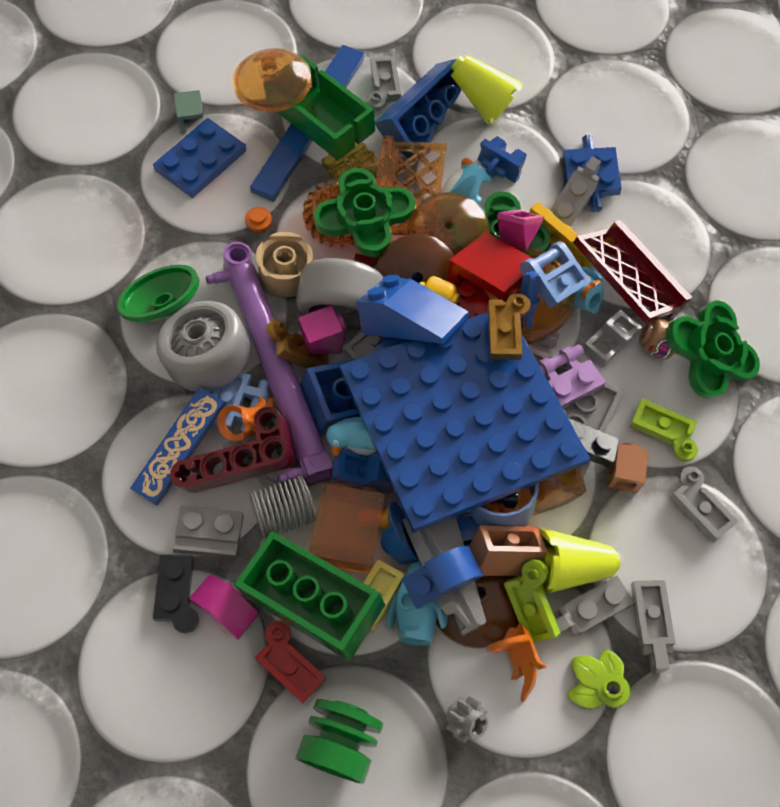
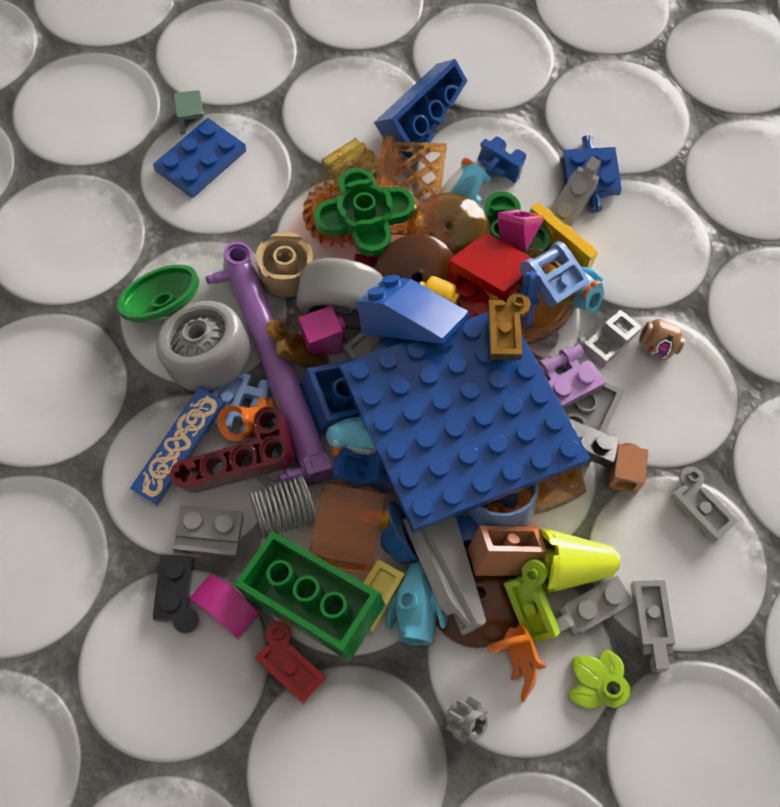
clear orange dish [233,48,312,112] -> none
orange plate [245,207,272,233] -> none
blue tile [250,45,365,202] -> none
green piece [264,55,376,161] -> none
green wheel [295,699,384,784] -> none
light grey hinge [366,56,401,111] -> none
blue brick [402,546,484,609] -> none
neon yellow cone [450,54,523,125] -> none
dark red fence [572,220,692,323] -> none
lime hinge [629,398,698,462] -> none
green plant [666,300,760,399] -> none

